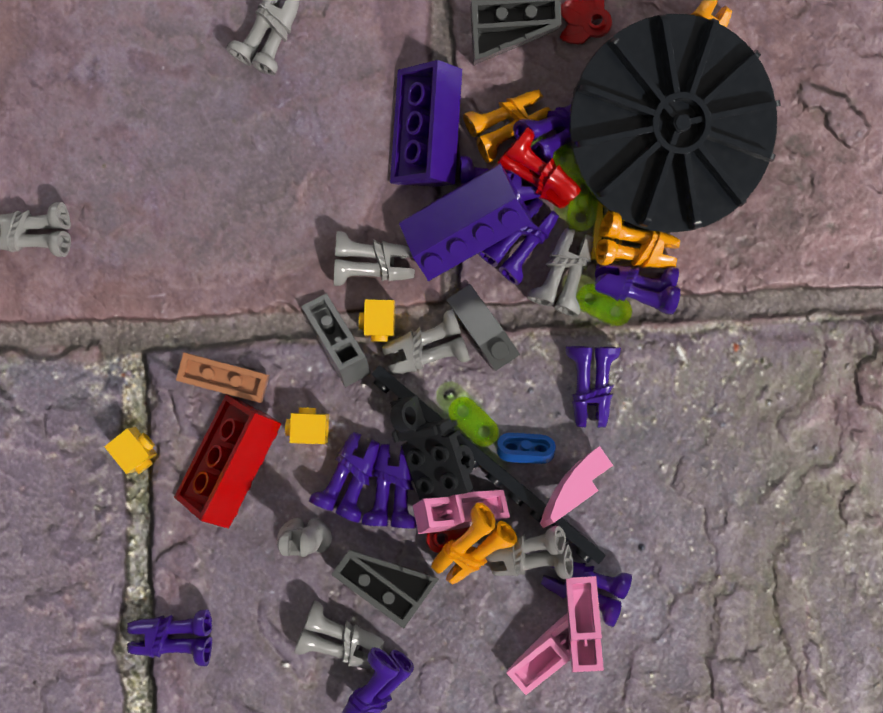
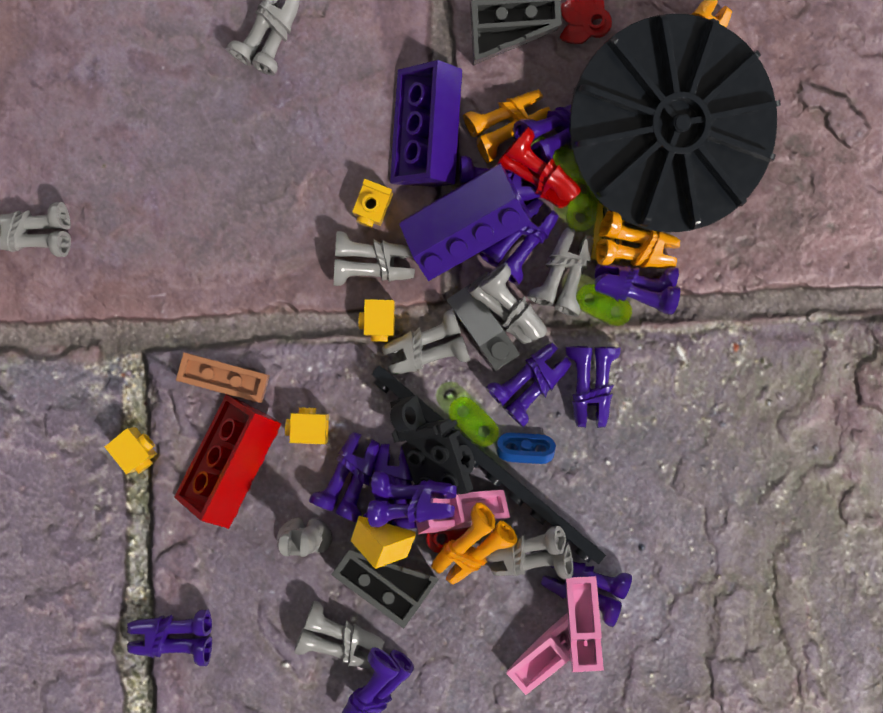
dark grey slope [301,293,371,388] -> none
bright pink slope [540,446,613,528] -> none
none -> yellow slope [351,516,416,569]
none -> yellow brick [352,179,393,228]
none -> dark purple piece [367,471,457,527]
none -> light grey piece [468,263,547,344]
none -> dark purple piece [485,342,572,427]

